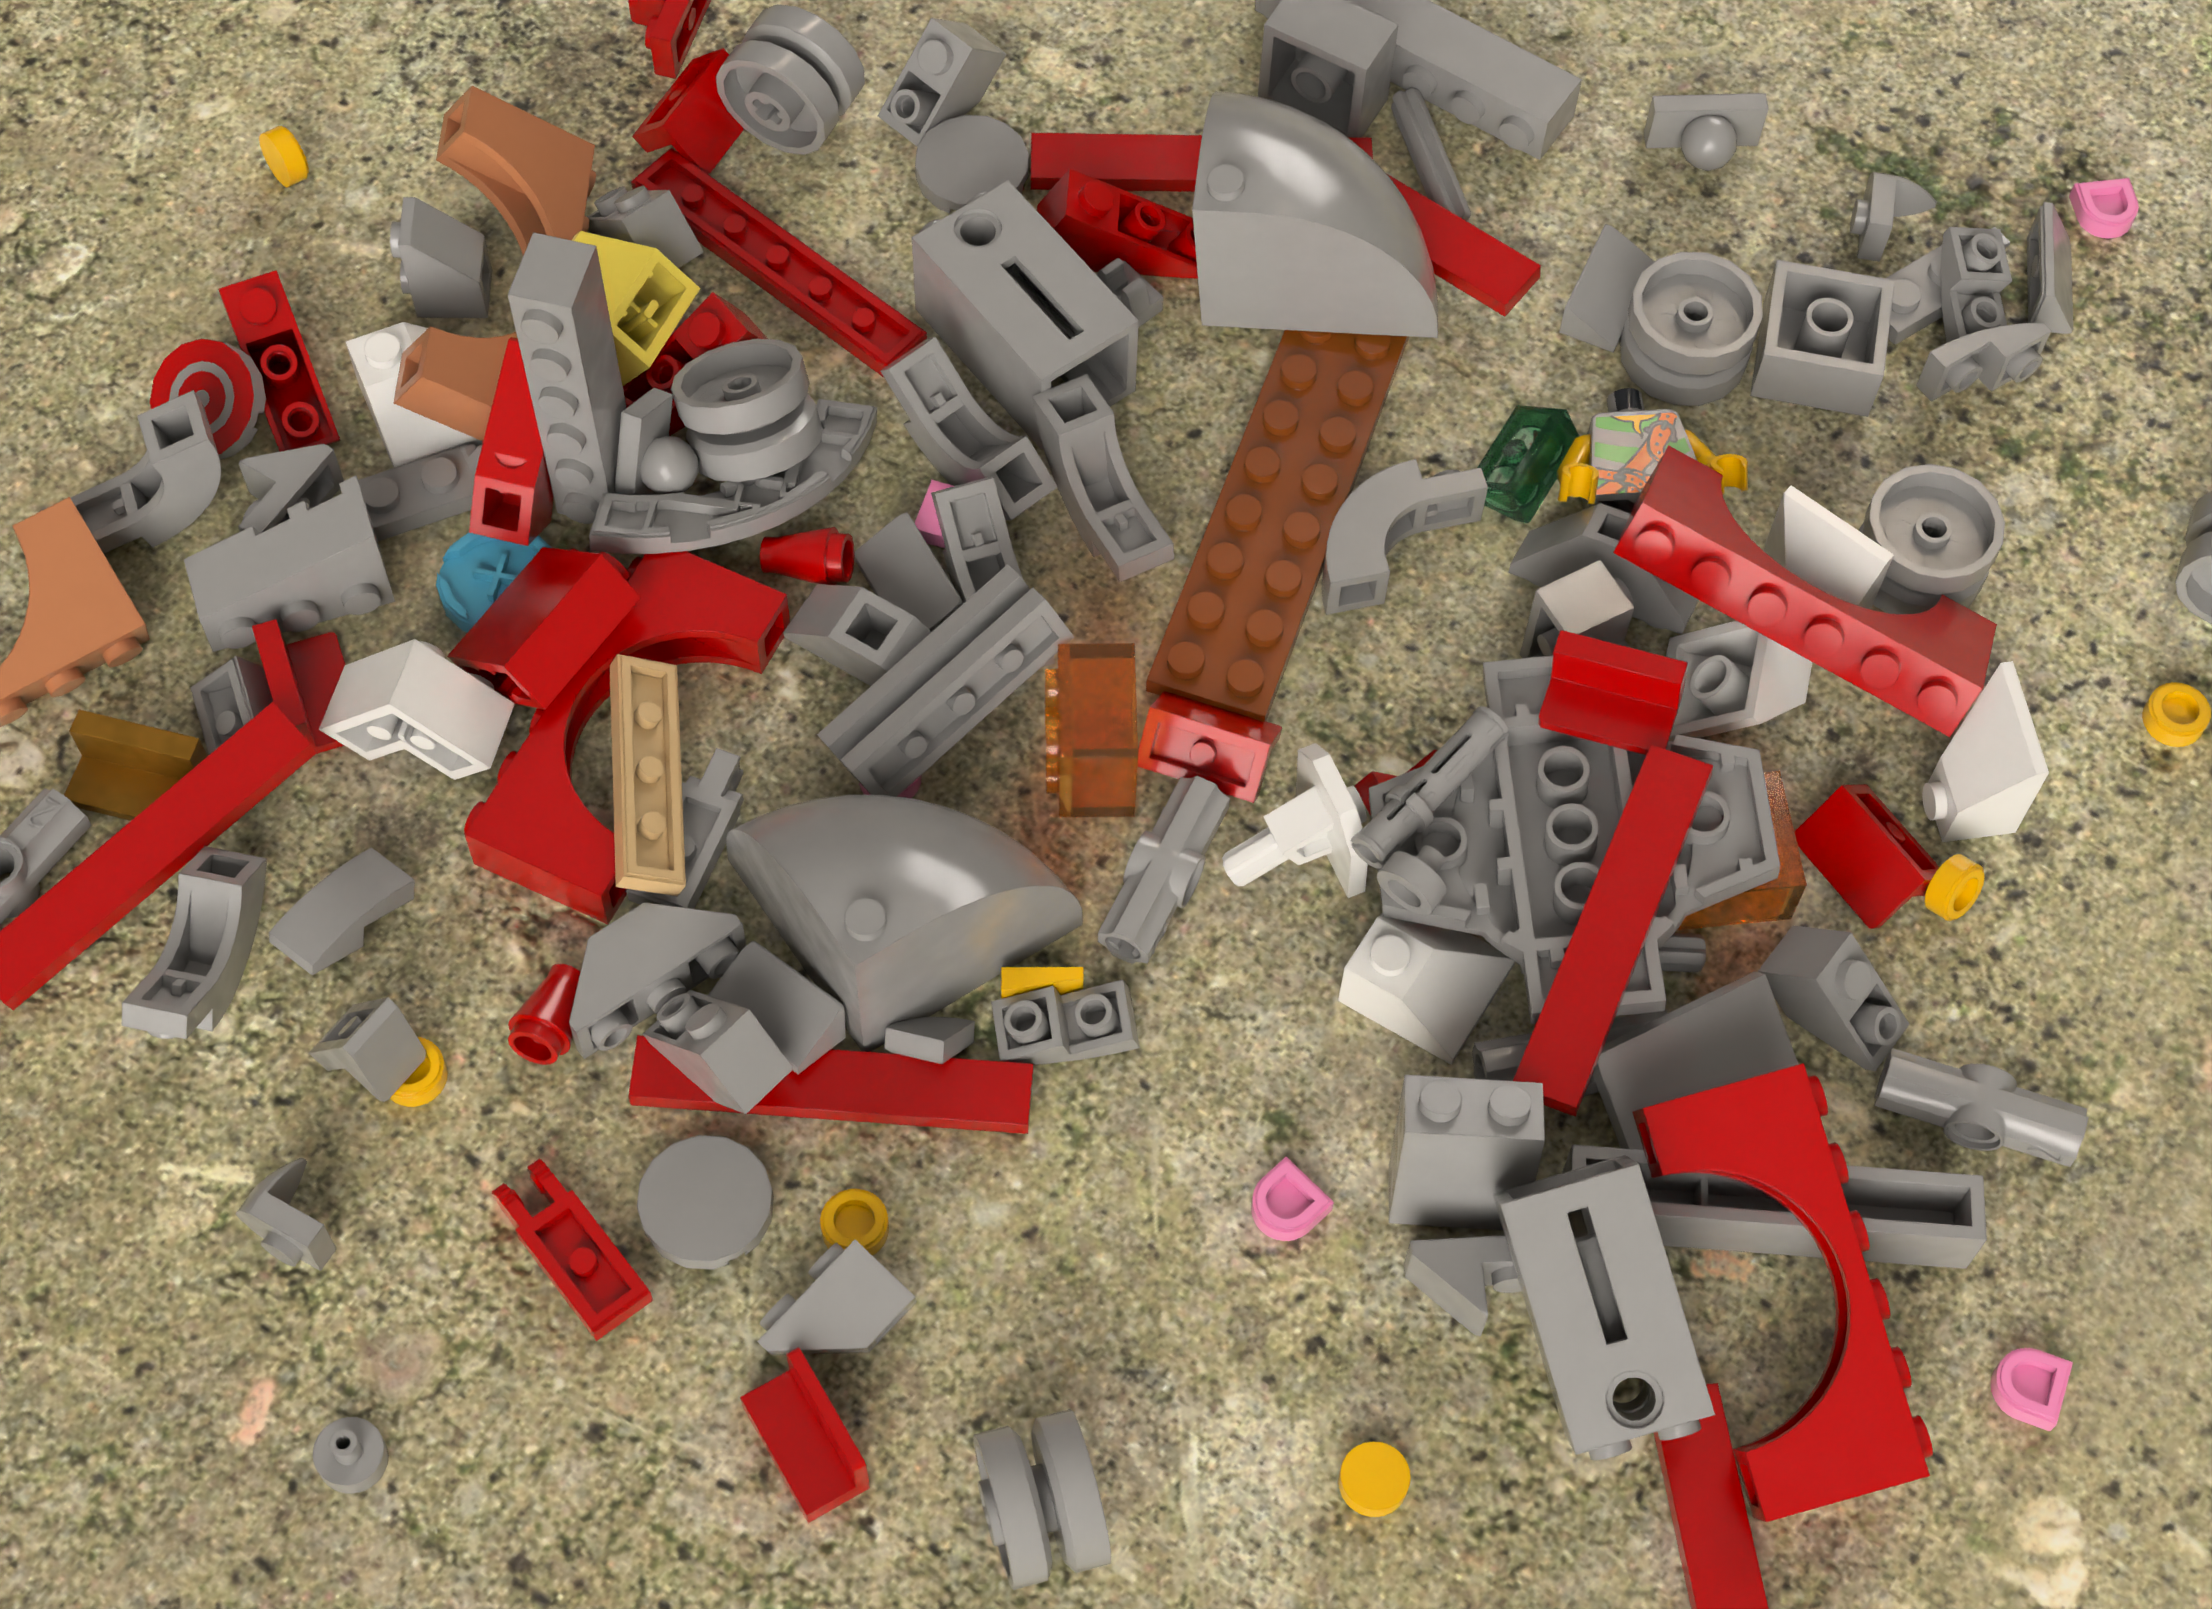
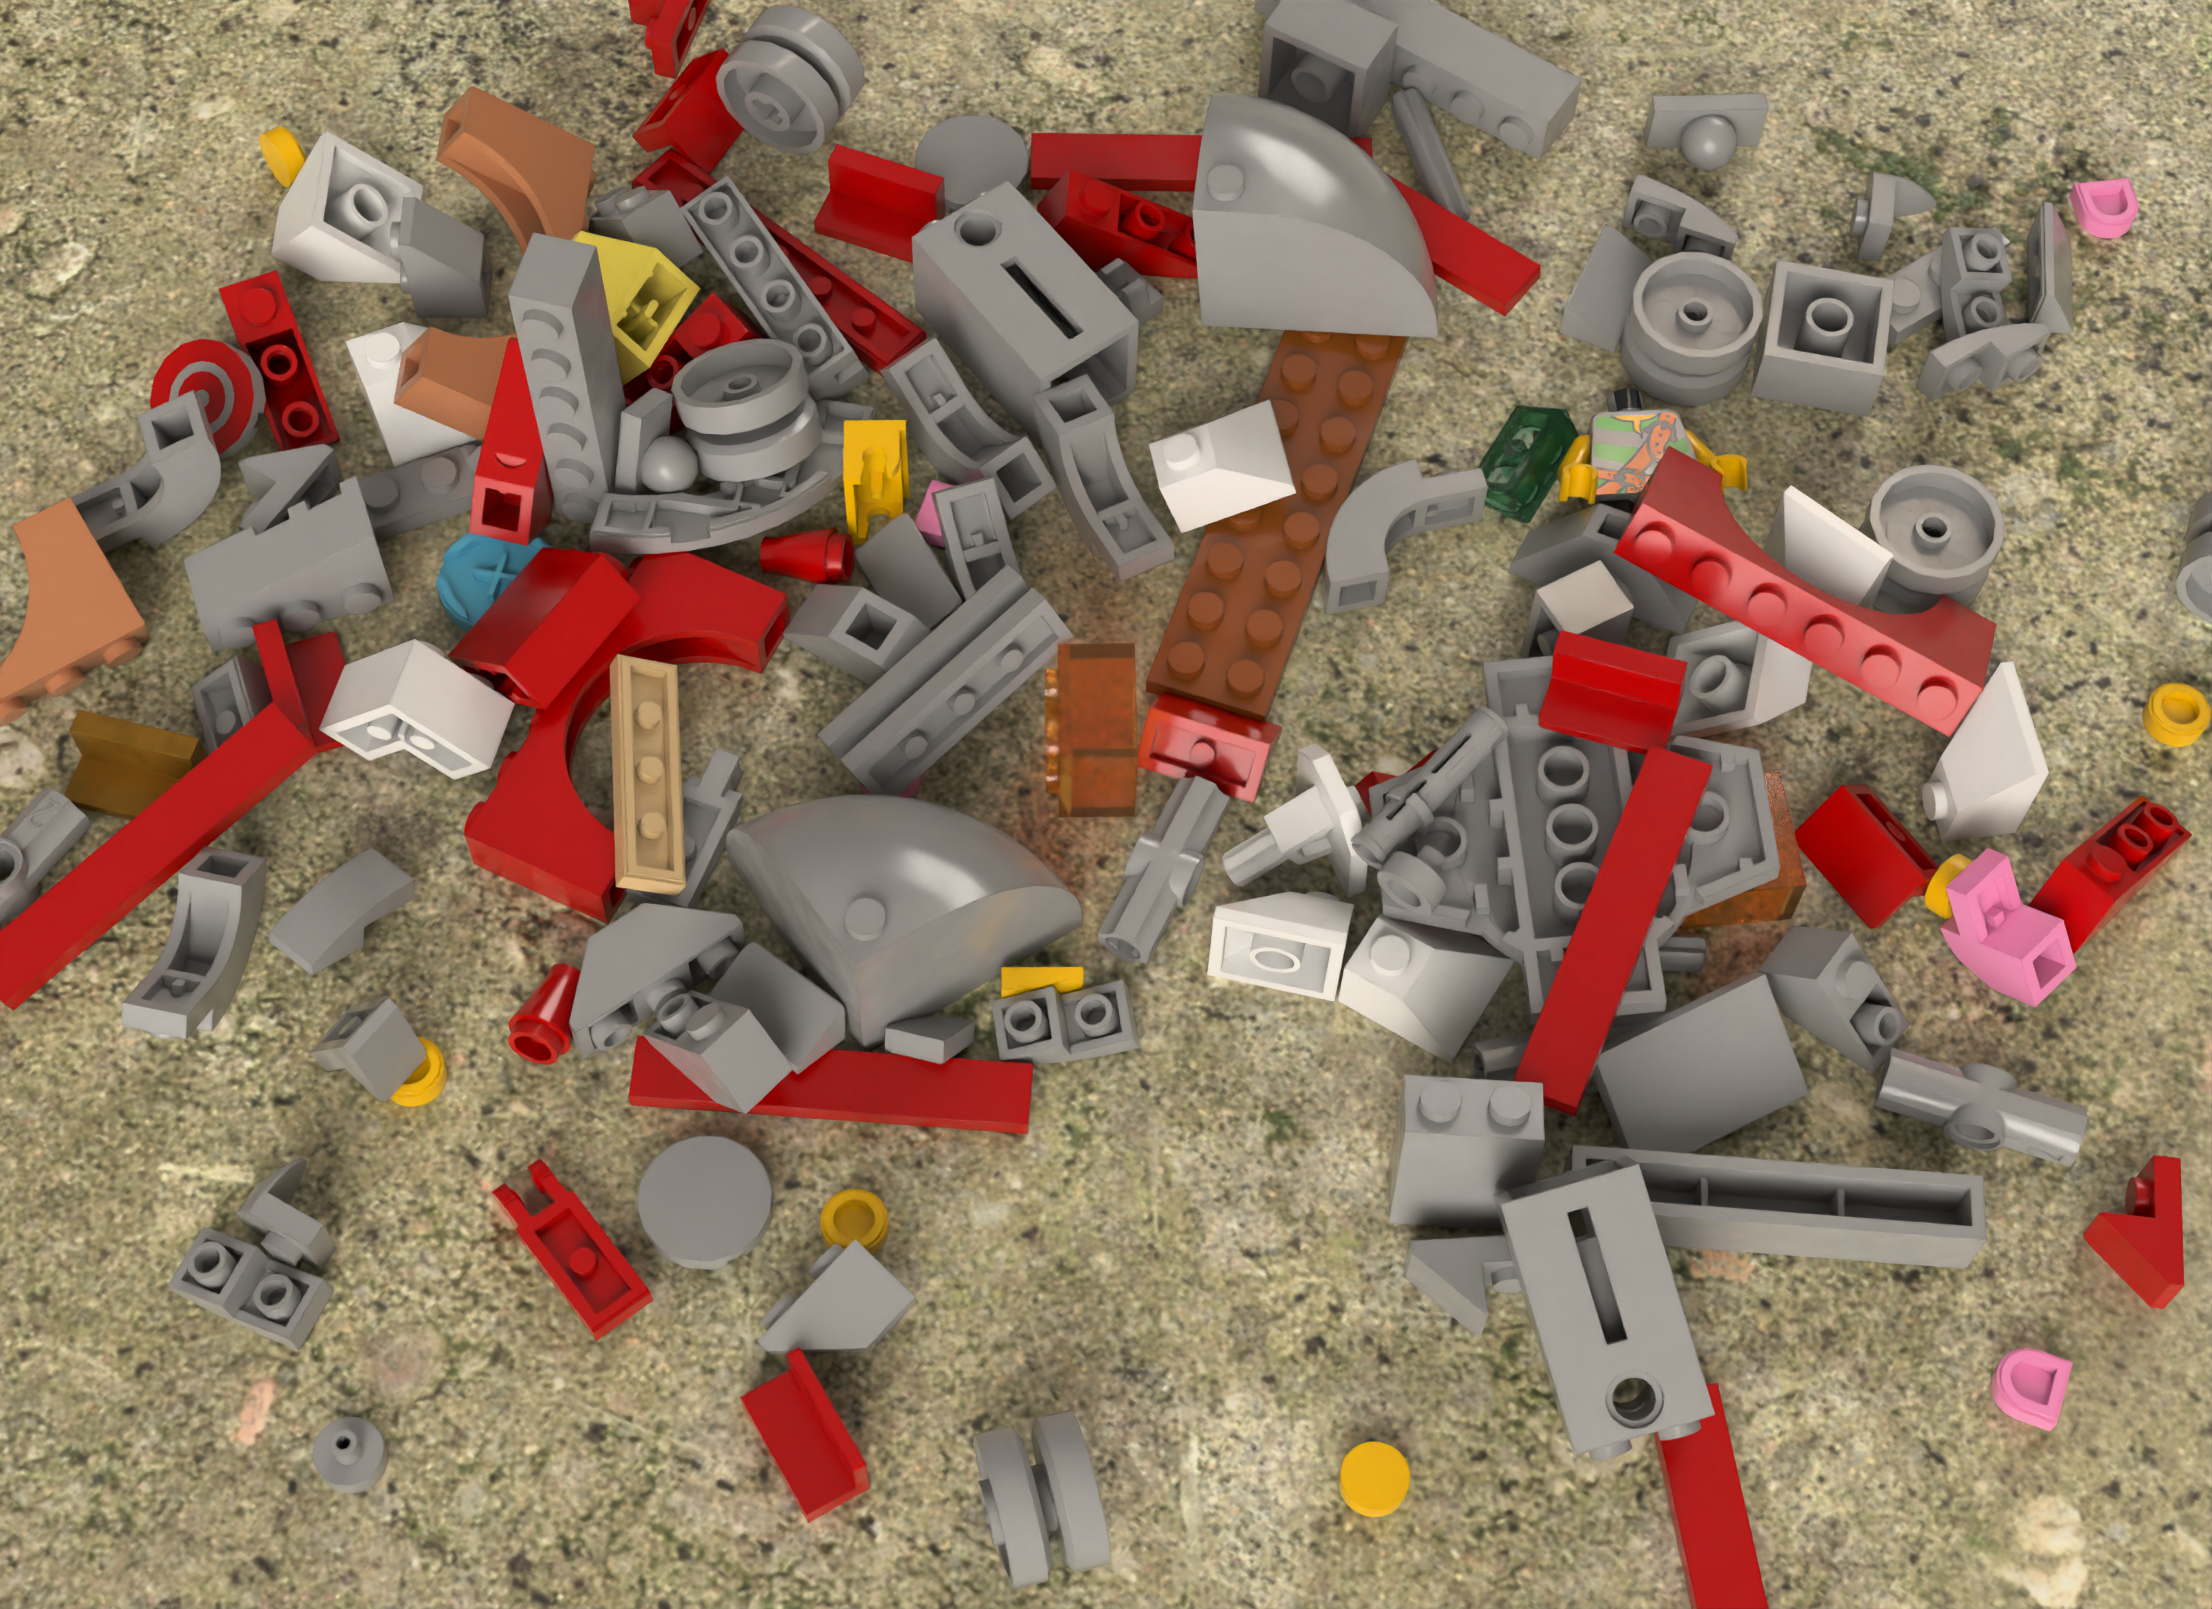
light grey slope [878,18,1006,147] -> none
bright pink tile [1251,1157,1334,1241] -> none
red arch [1632,1063,1933,1522] -> none
none -> light grey slope [168,1227,334,1350]
none -> white slope [271,131,423,284]
none -> light grey brick [680,175,870,403]
none -> red panel [814,144,946,263]
none -> yellow hinge [843,420,910,545]
none -> white slope [1149,399,1296,533]
none -> white slope [1207,891,1354,1001]
none -> light grey slope [1622,174,1738,261]
none -> bright pink brick [1940,848,2077,1007]
none -> red slope [2028,795,2192,954]
none -> red slope [2083,1155,2184,1309]

